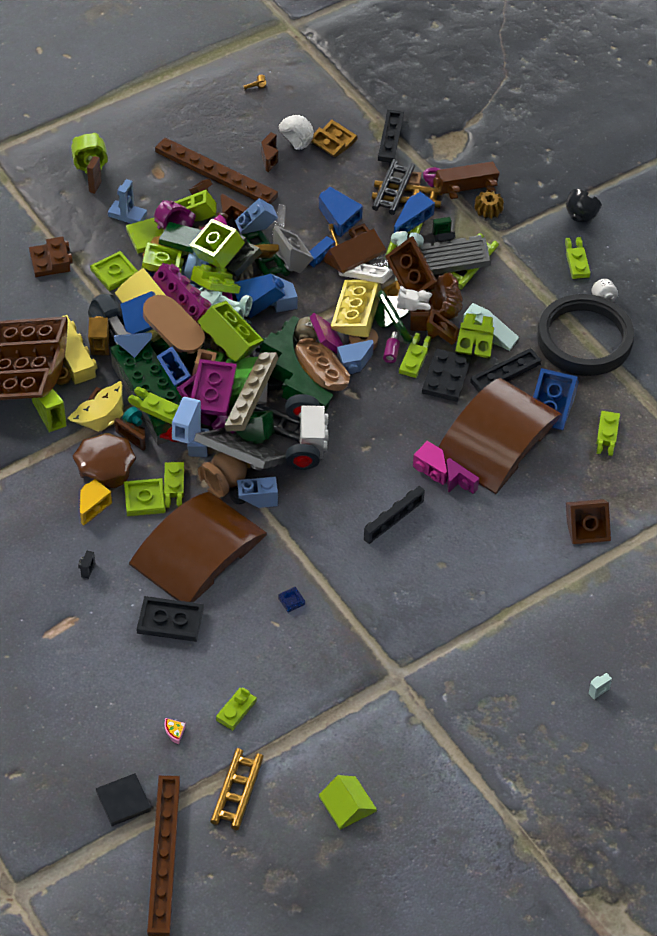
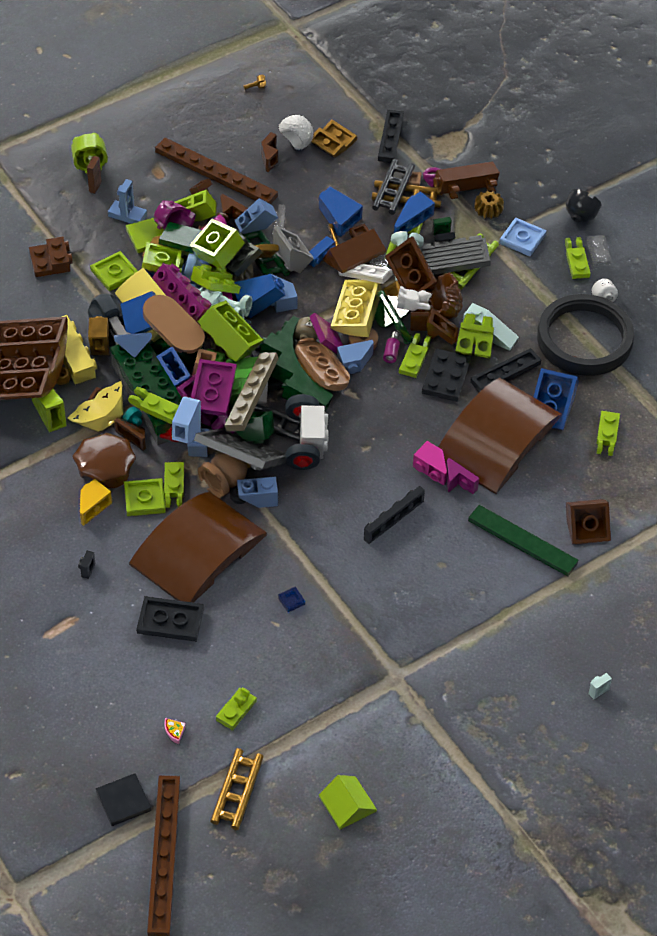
none -> dark green tile [468,505,579,577]
none -> light blue tile [499,218,547,256]
none -> clear plate [587,235,612,267]

